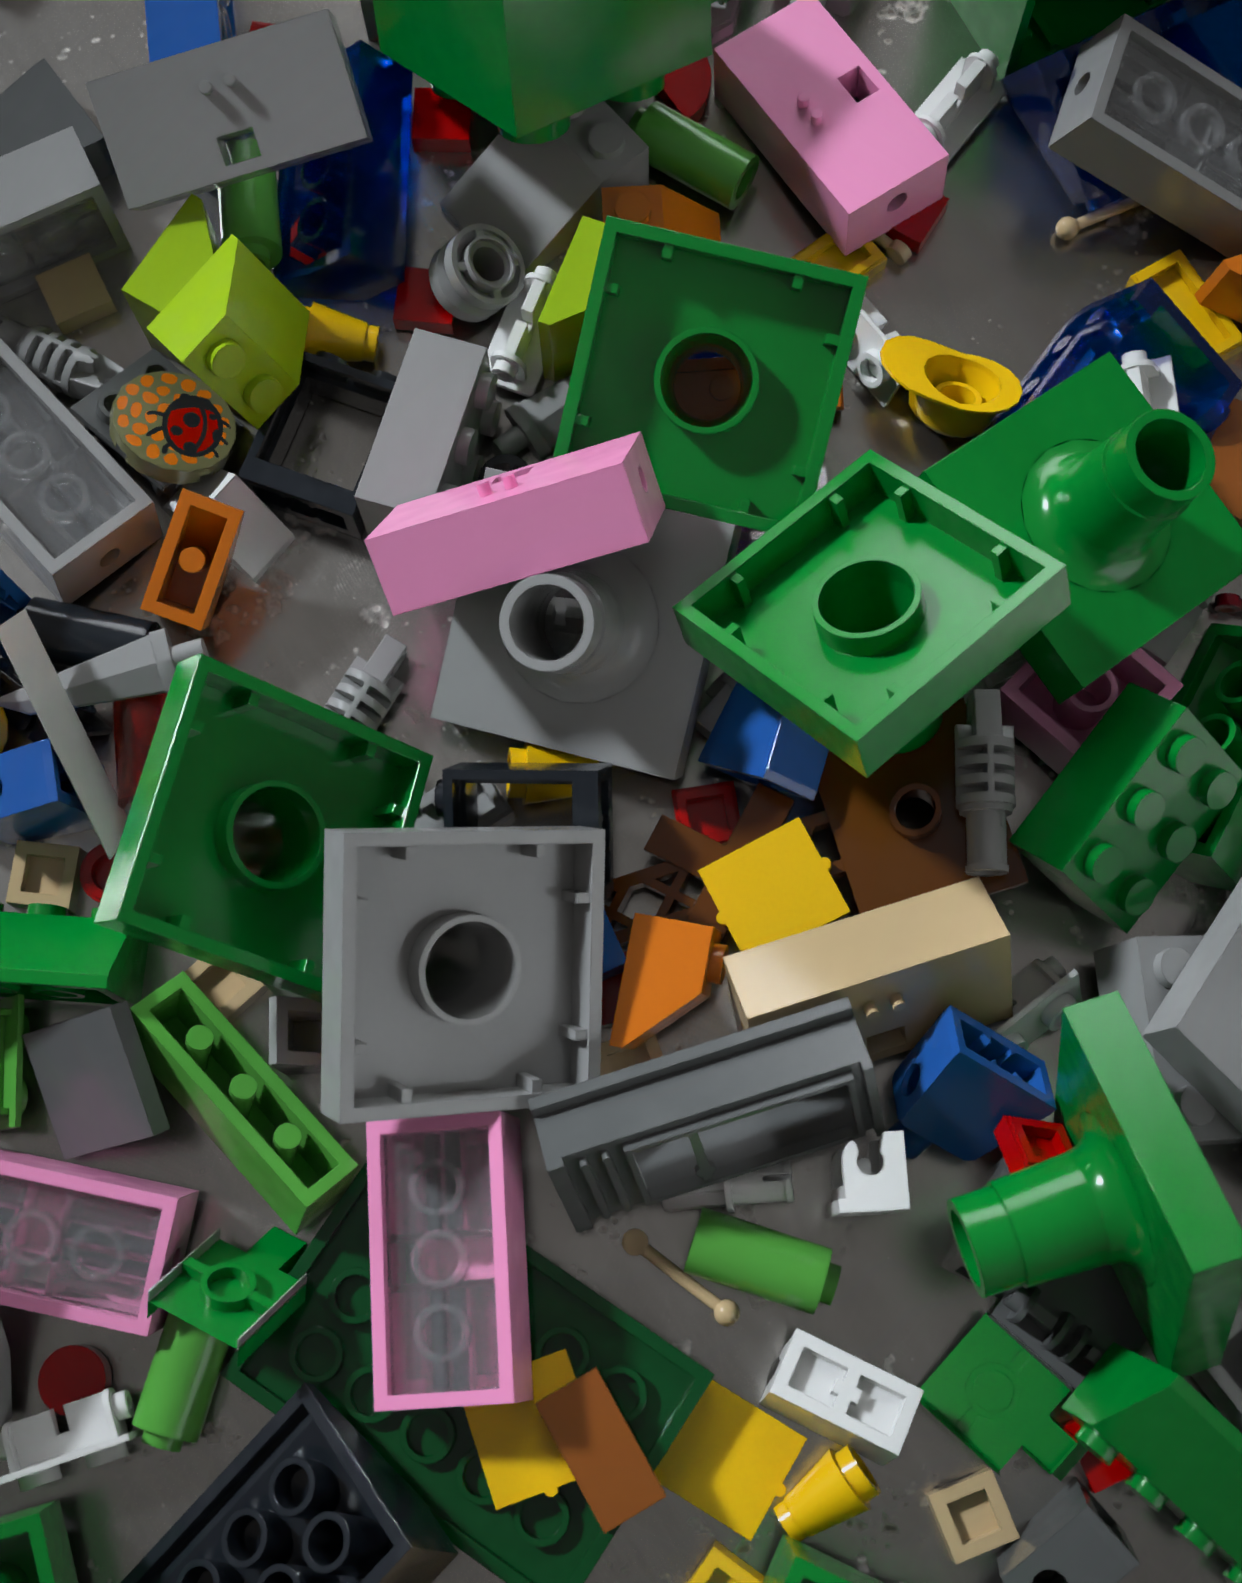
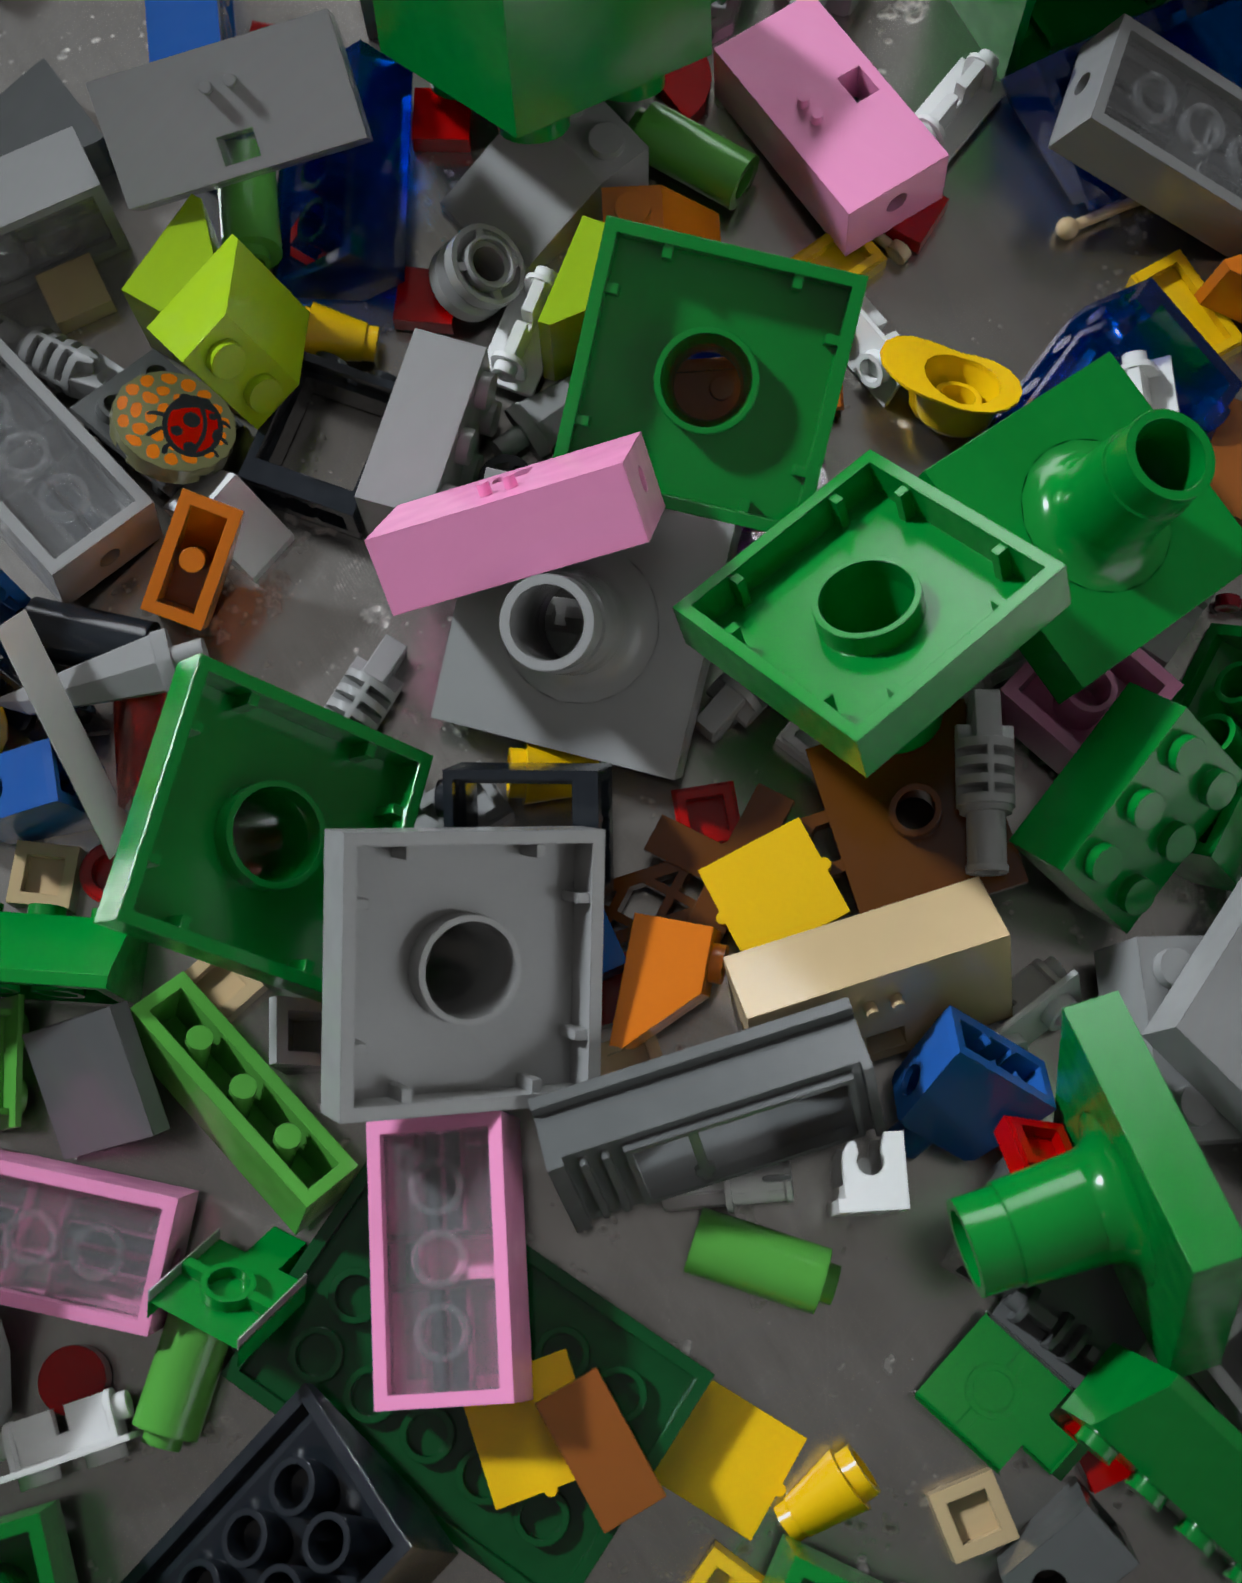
tan hinge [622,1228,740,1327] -> none
blue torso [698,682,829,801] -> none
white hinge [759,1328,924,1466] -> none

